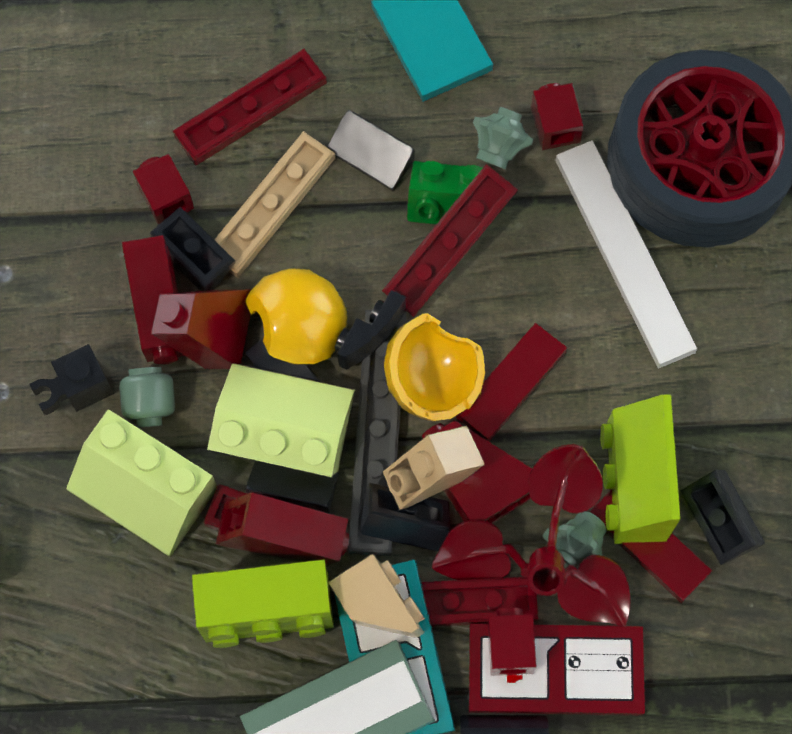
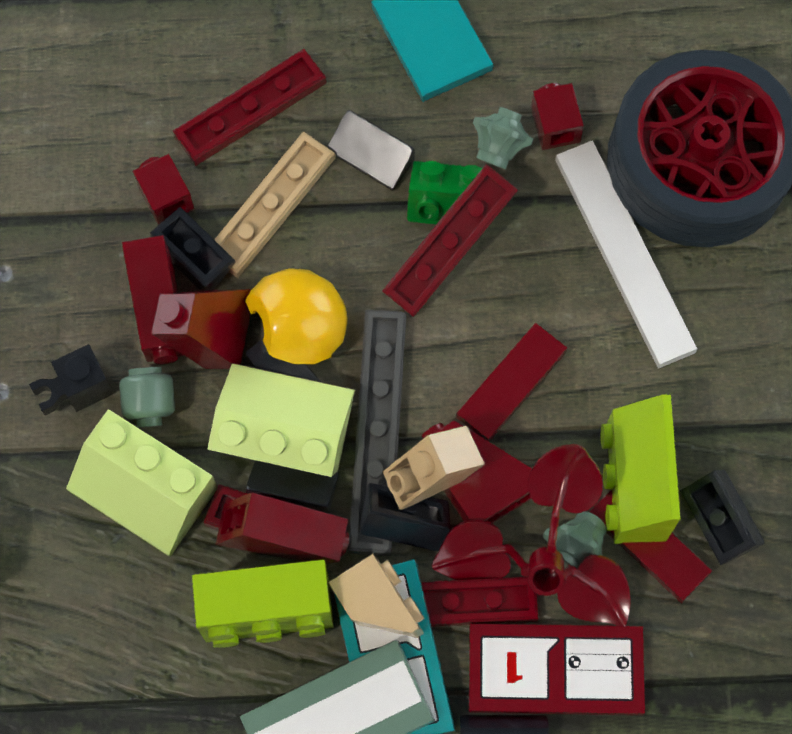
black slope [335,290,406,370] -> none
yellow cylinder [383,313,485,421] -> none
dark red brick [488,608,536,676] -> none

